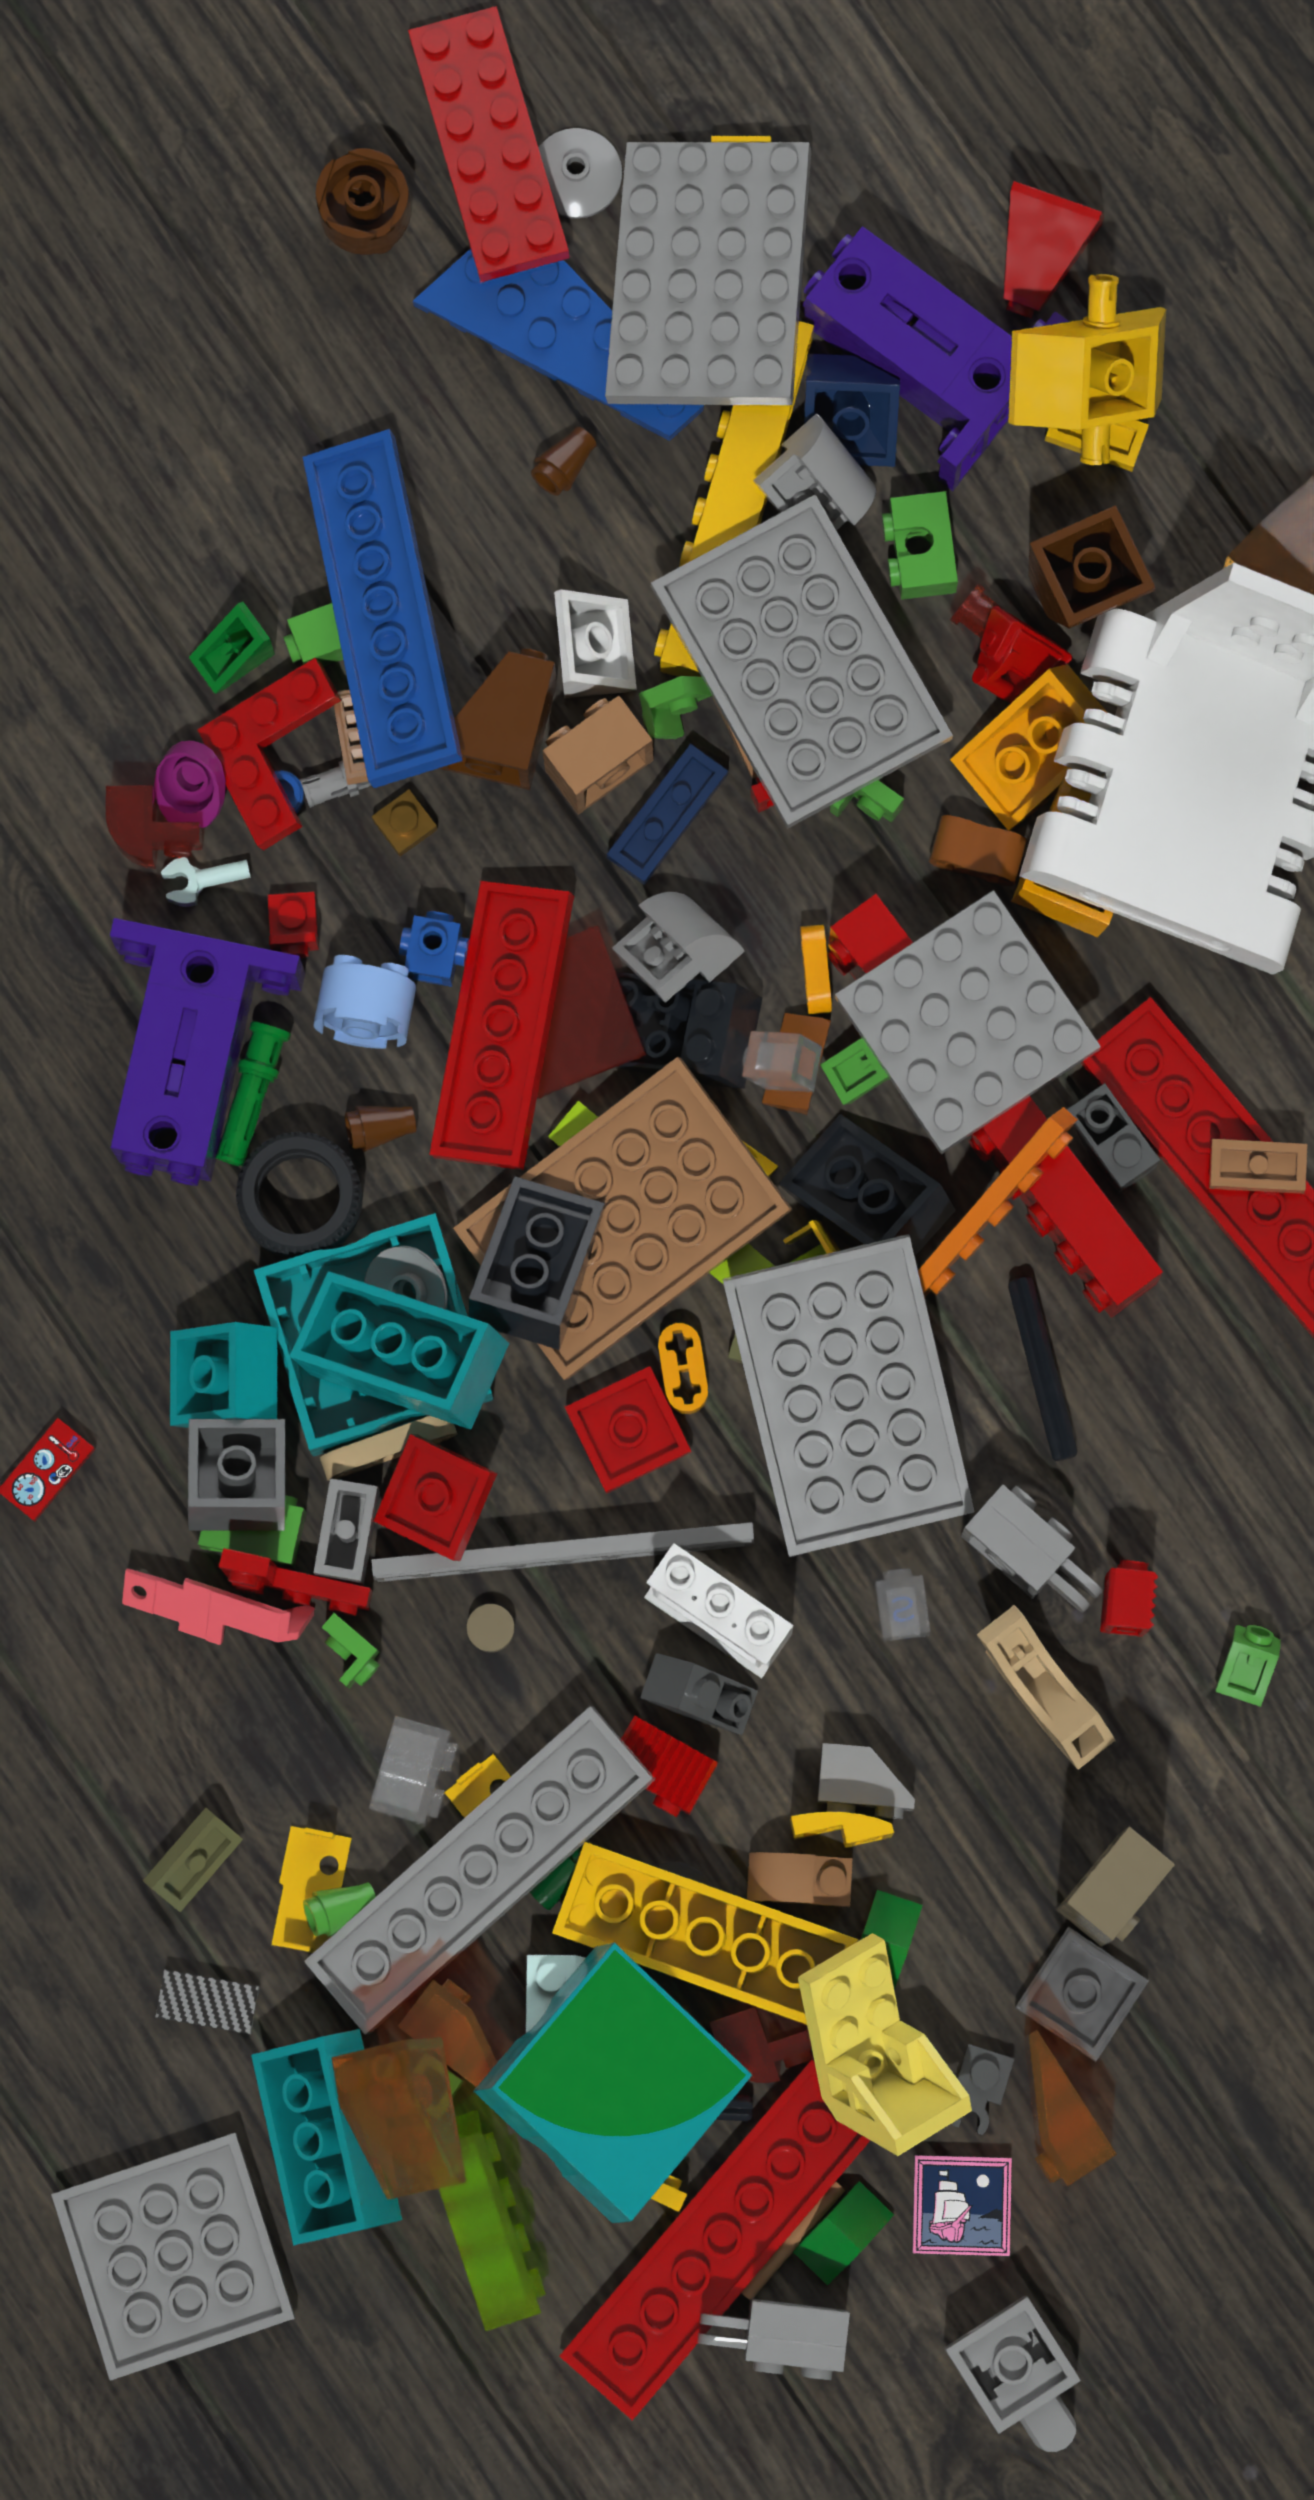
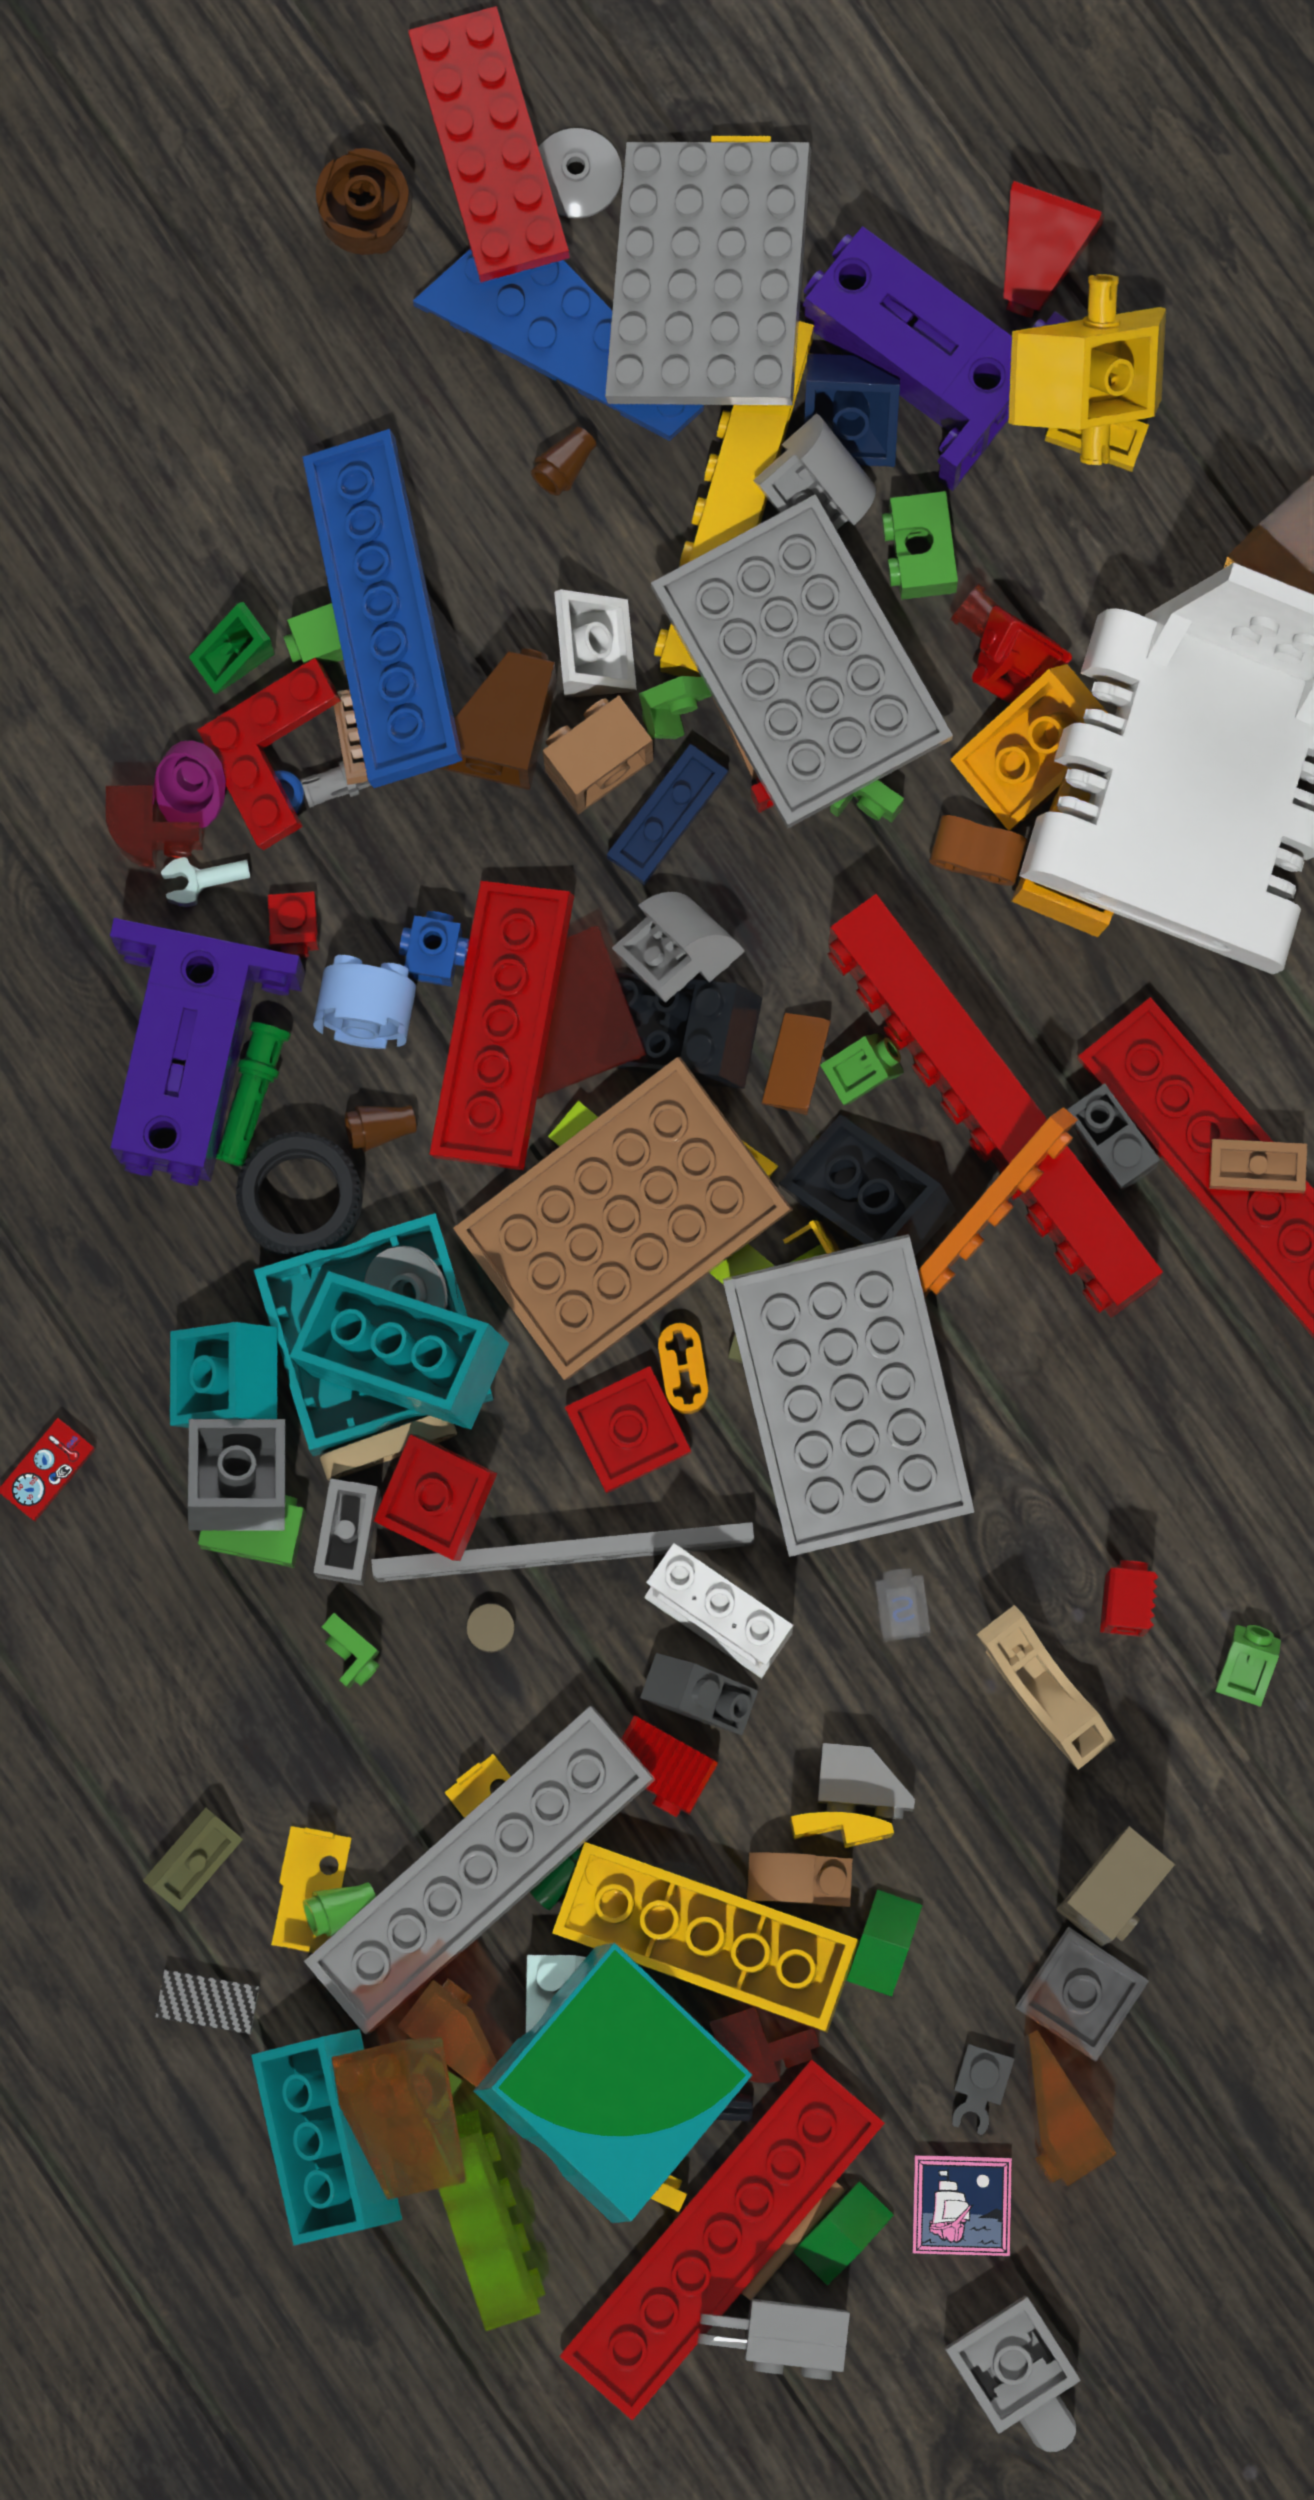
light grey plate [51,2133,296,2381] -> none
coral piece [122,1568,315,1645] -> none
red plate [219,1548,373,1616] -> none
clear brick [369,1716,458,1826] -> none
pearl gold plate [371,790,438,857] -> none
black slope [469,1176,605,1350] -> none
clear brick [742,1031,822,1092] -> none
light yellow bracket [798,1933,972,2156] -> none
light orange beam [800,925,832,1014] -> none
light grey plate [835,890,1101,1154] -> none
light grey brick [961,1485,1103,1613] -> none
black axle [1008,1277,1078,1461] -> none
reddish brown slope [1028,505,1156,629] -> none

